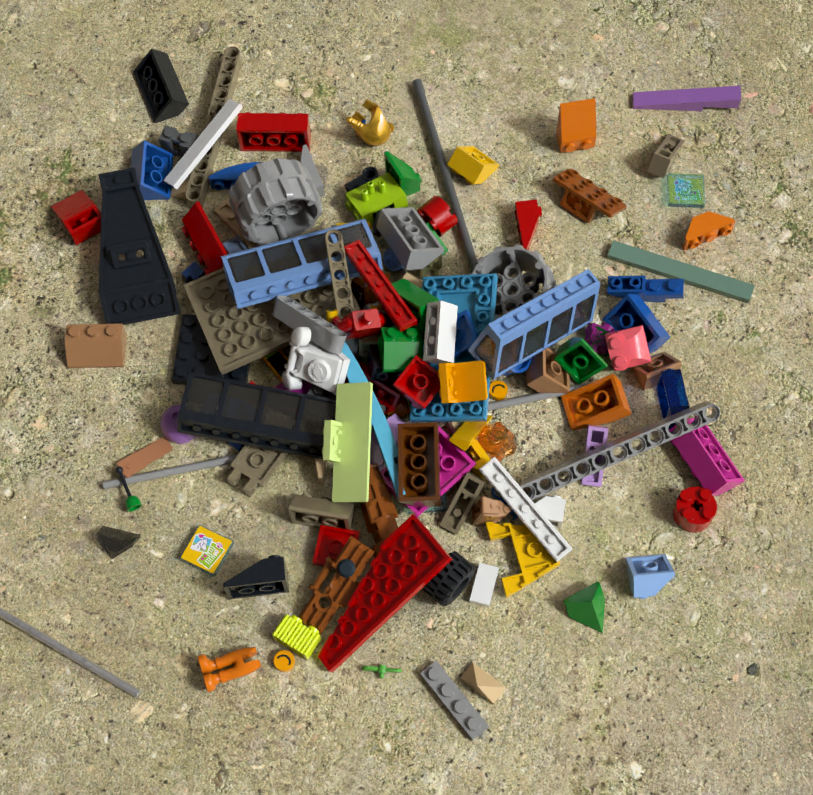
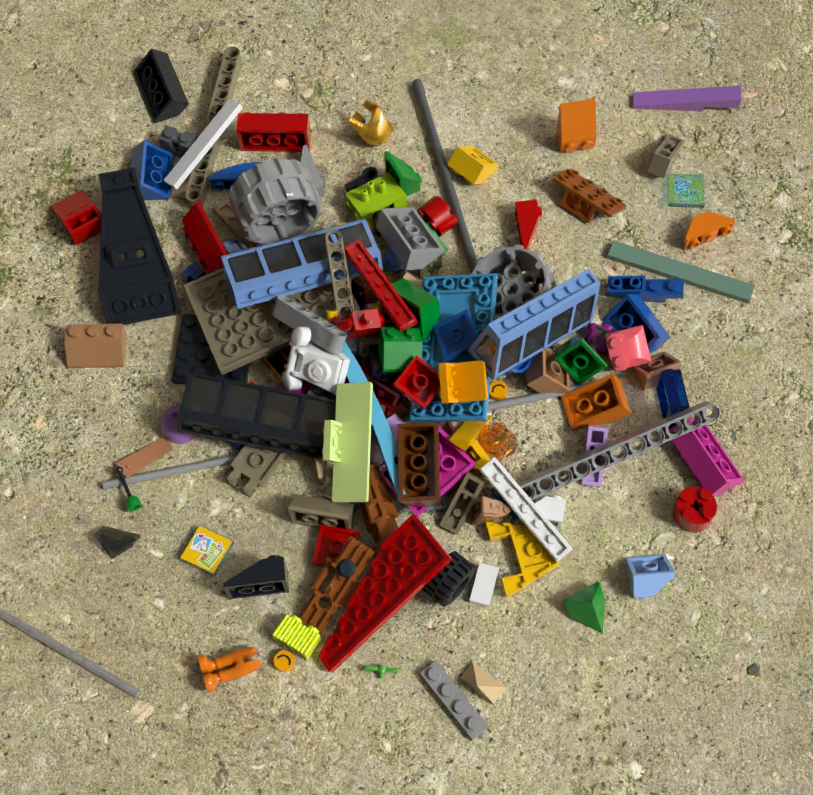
white brick [423,301,458,365] -> none

